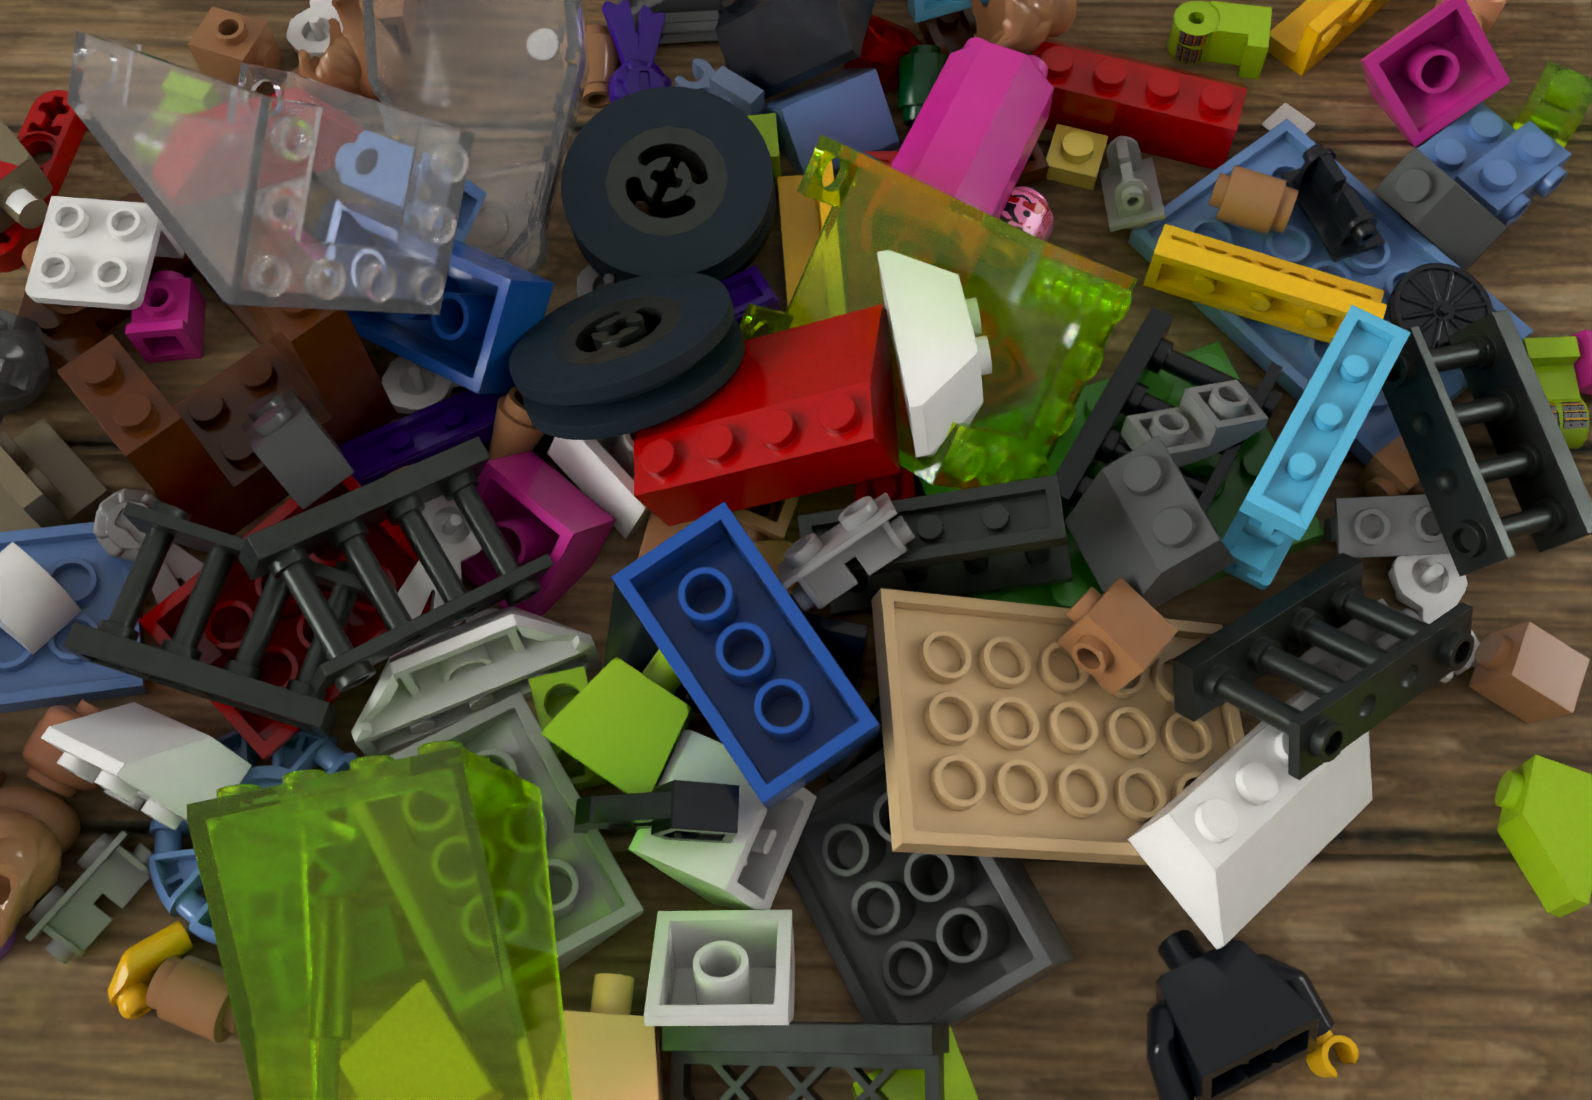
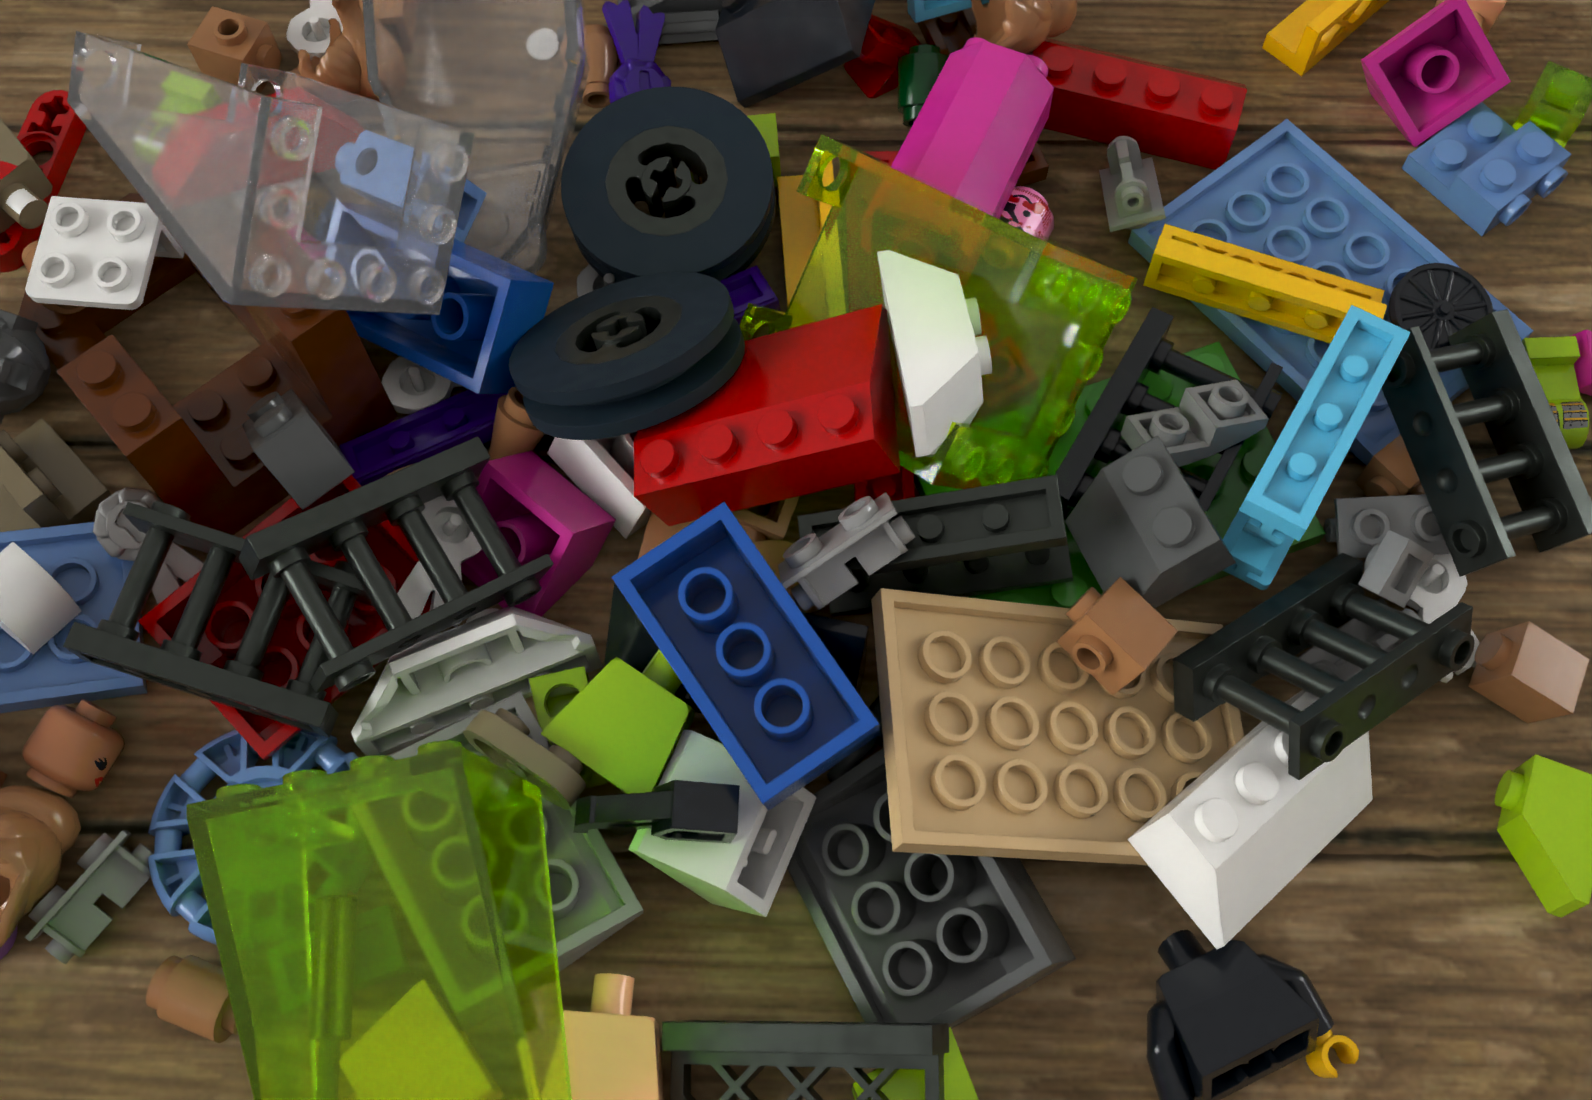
white slope [41,702,252,833] -> none
yellow arm [107,920,193,1019] -> none
dark pink brick [125,271,206,363] -> none
white slope [644,910,796,1026] -> none
sand blue plate [675,58,765,116] -> none
medium blue slope [765,68,899,176] -> none
light yellow plate [1046,124,1109,190] -> none
lime leg [1167,1,1272,80] -> none
medium nougat brick [1208,165,1298,235] -> none
white sticker [1262,103,1315,134] -> none
black hinge [1281,144,1385,262] -> none
dark grey slope [1373,147,1508,271] -> none
none -> dark tan plate [463,708,586,809]
none -> light grey plate [1358,530,1435,608]

